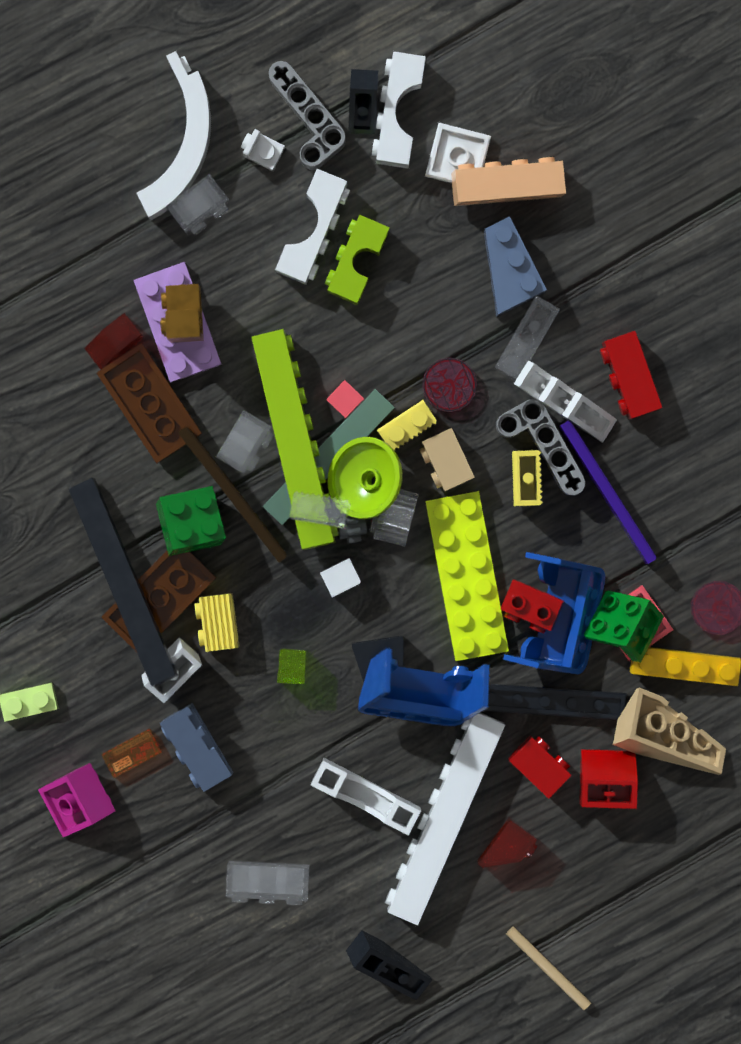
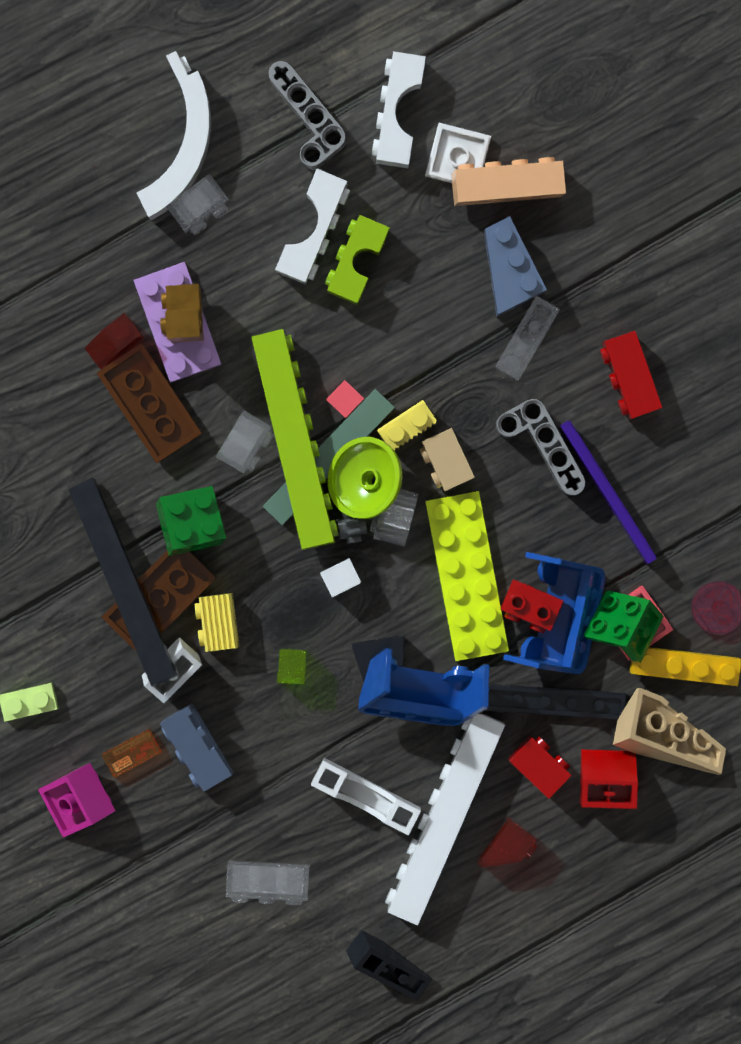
dark brown tile [178,426,287,563] -> none
white bracket [241,129,285,171] -> none
clear brick [290,491,351,528] -> none
black slope [348,69,379,135] -> none
tile [422,358,477,412] -> none
tan bar [506,926,591,1010] -> none
light yellow brick [512,450,543,506] -> none
white slope [514,361,617,442] -> none

